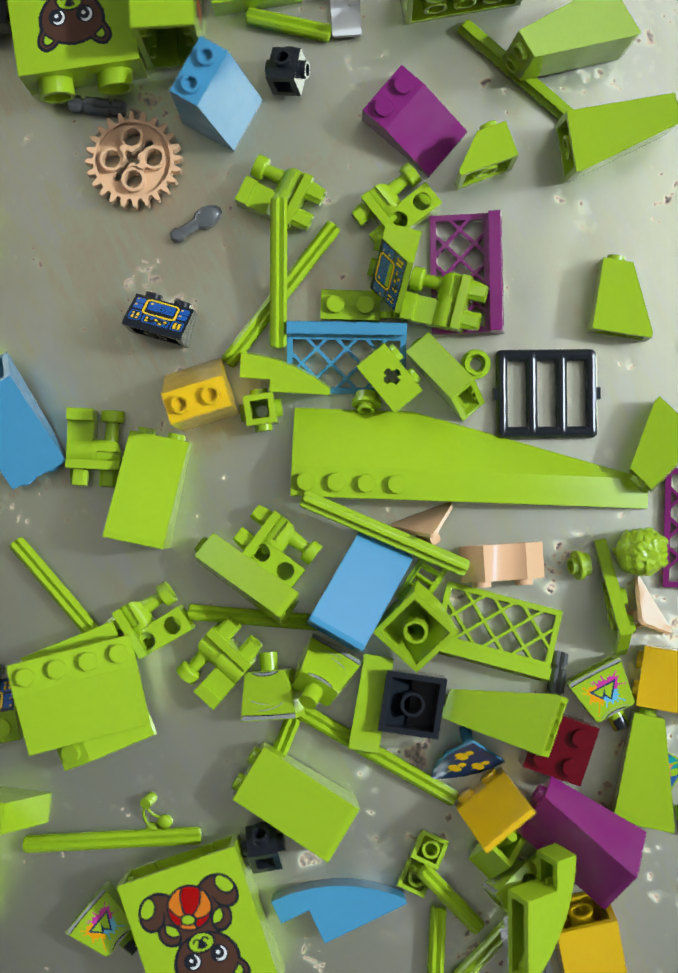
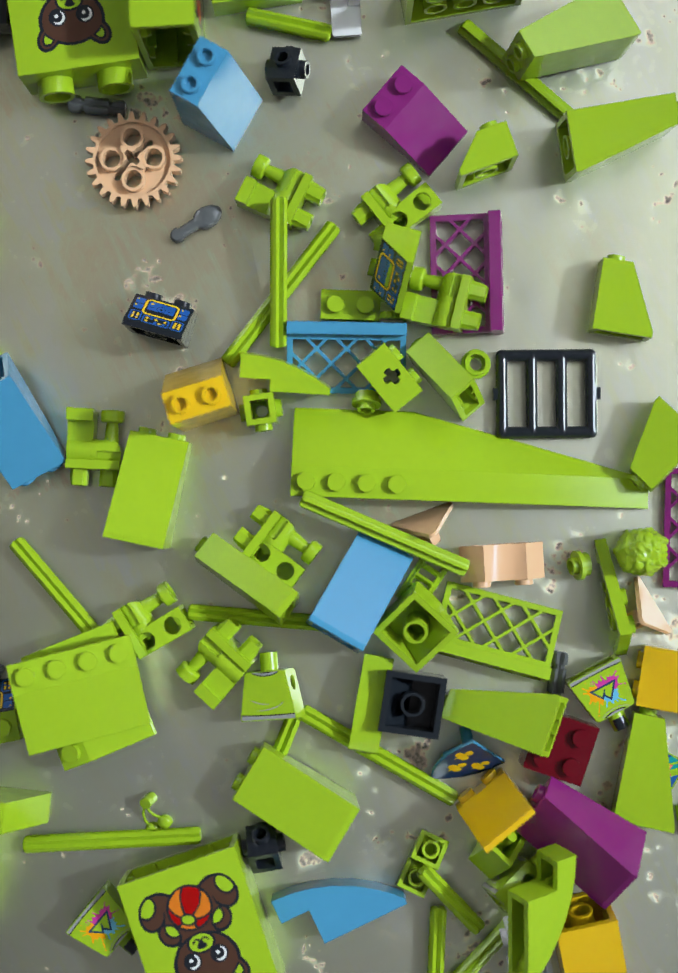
lime torso [292,633,362,709] -> none

